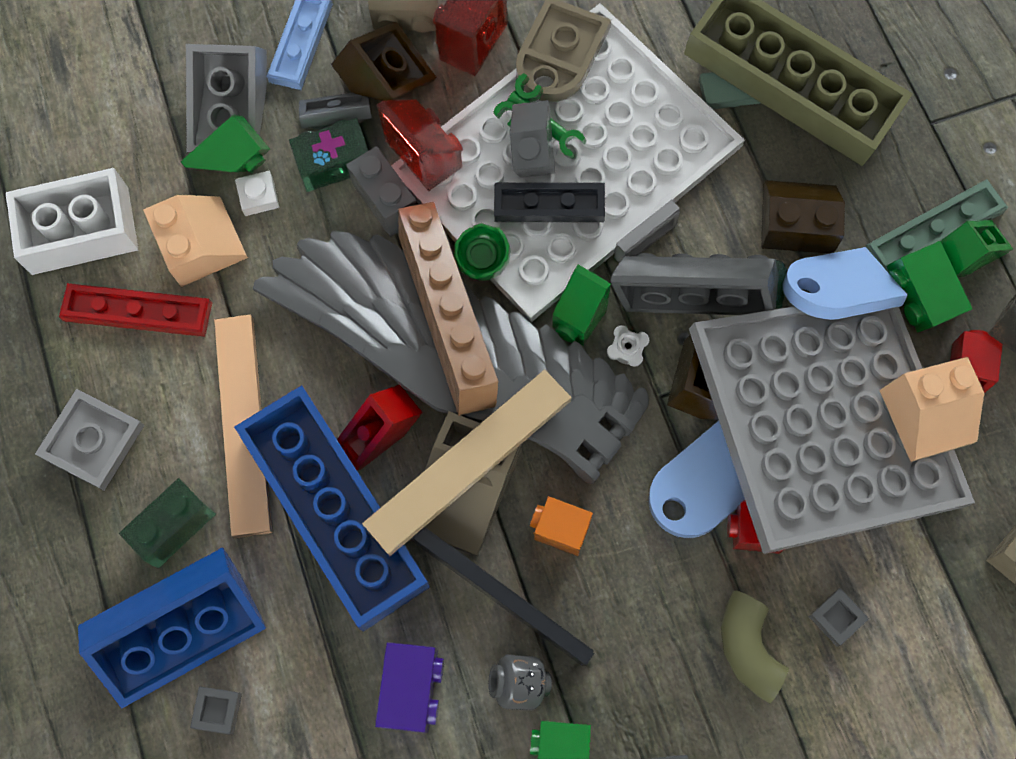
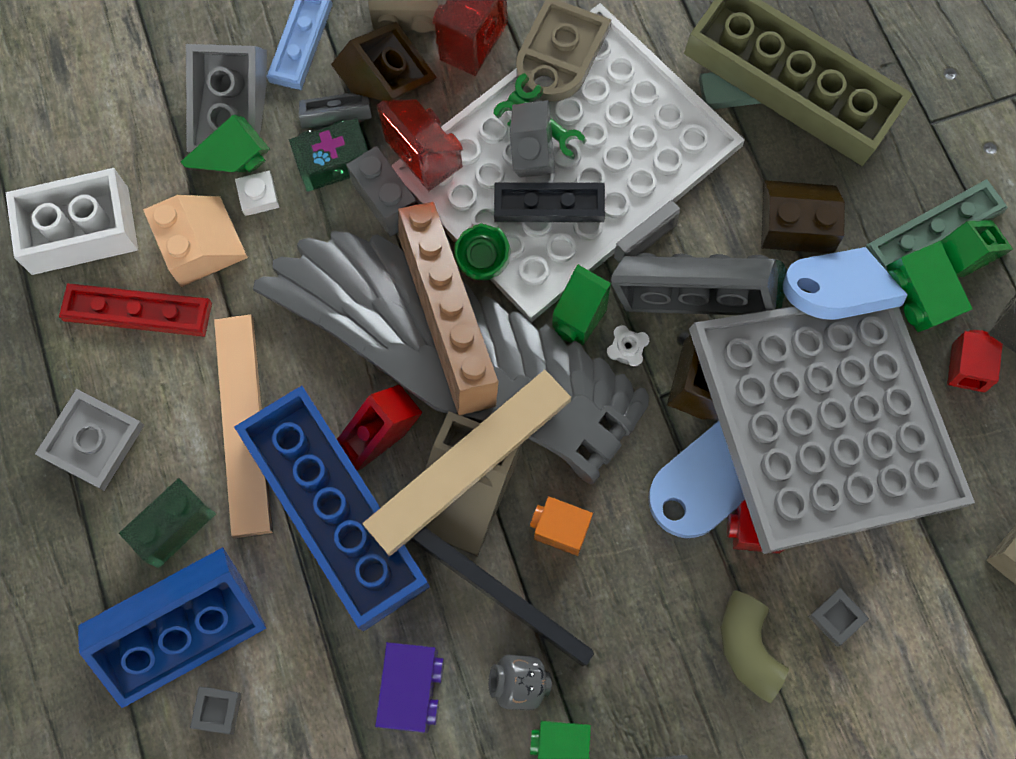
light nougat slope [879,357,984,462] -> none

